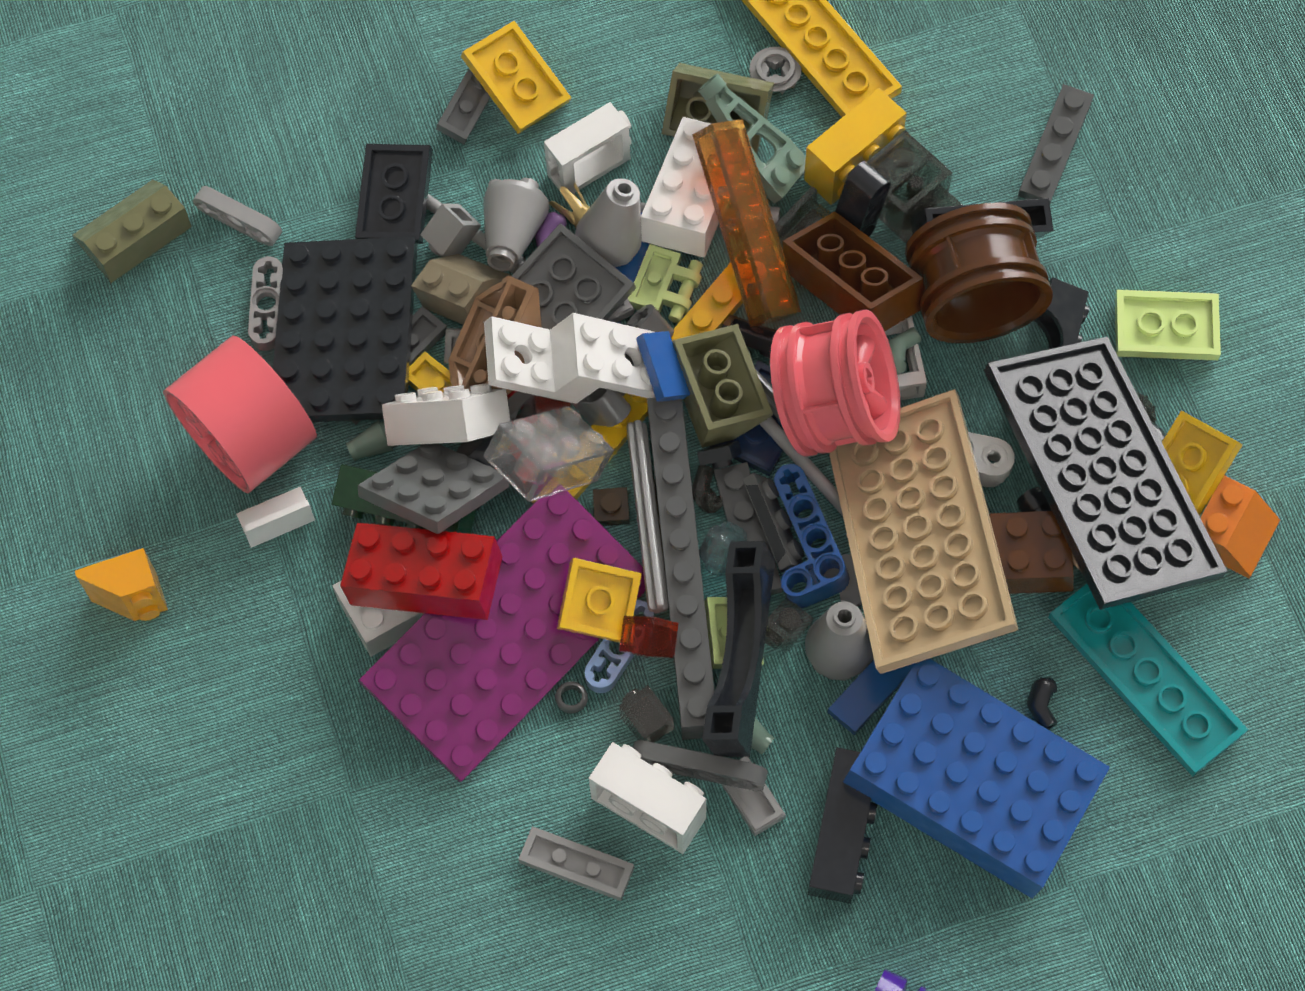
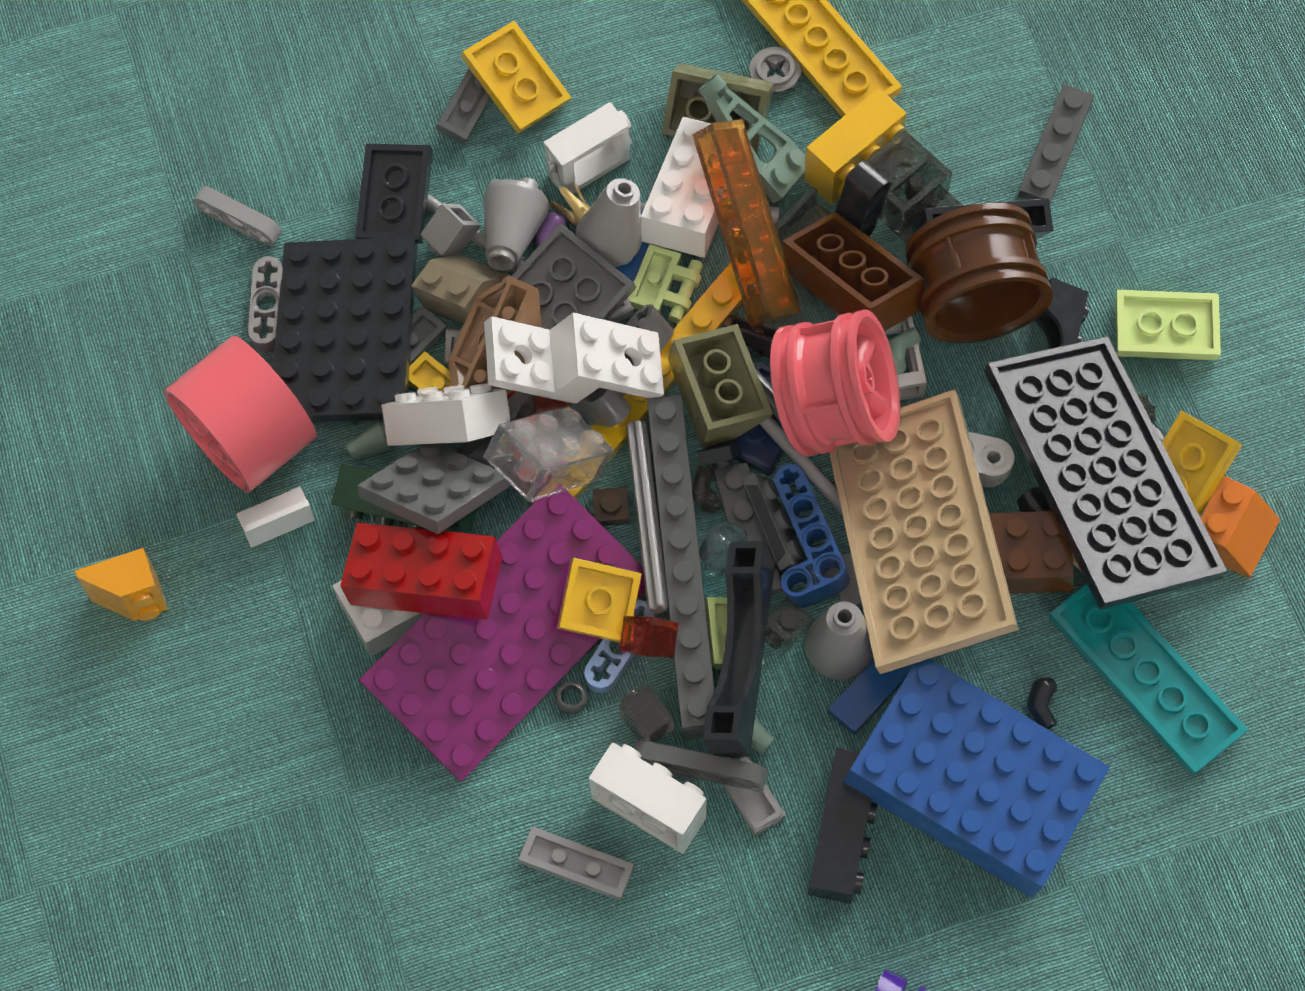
olive slope [72,179,192,283] -> none
blue tile [636,331,690,402] -> none

